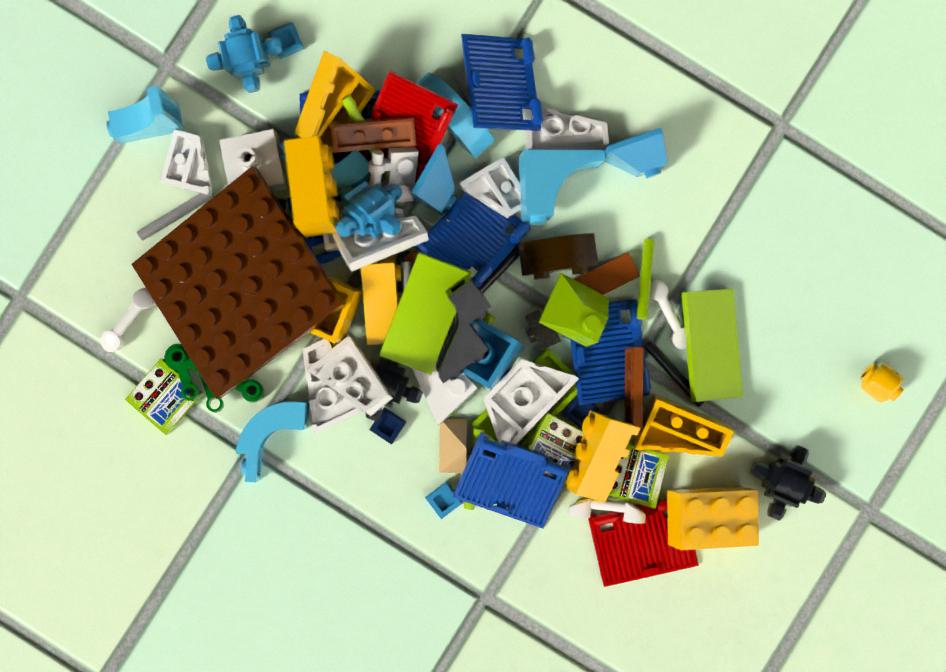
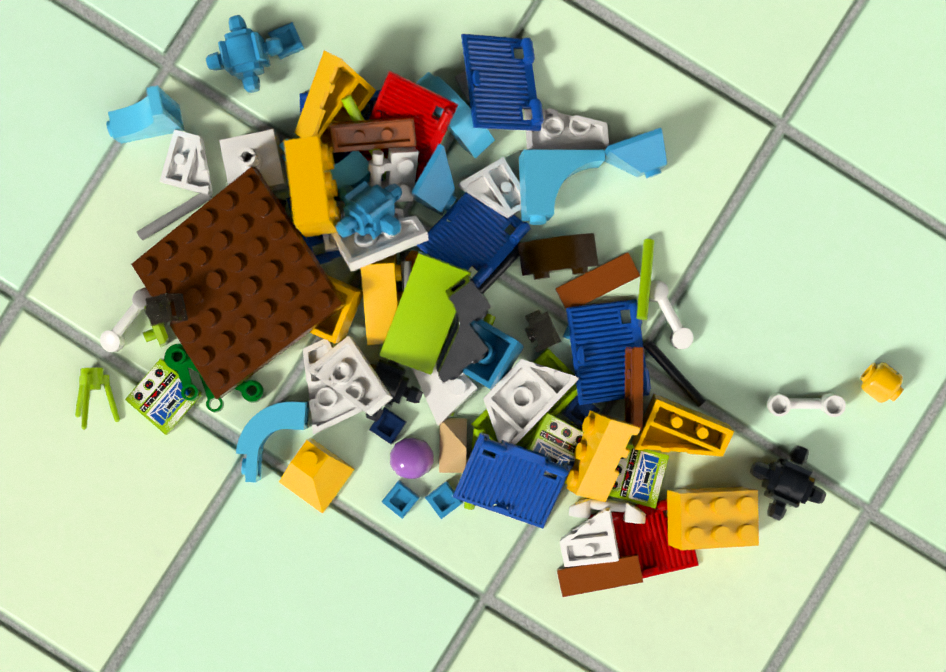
lime slope [539,273,609,347] -> none
lime tile [682,289,743,402] -> none
none -> lime plant [75,367,120,430]
none -> lime piece [142,304,169,347]
none -> clear smoke brick [145,293,188,326]
none -> yellow slope [279,438,355,513]
none -> dark azure tile [381,480,420,519]
none -> medium lavender hair [390,438,434,479]
none -> dark orange tile [557,554,643,597]
none -> white wing [560,507,619,567]
none -> white bar [767,393,846,417]

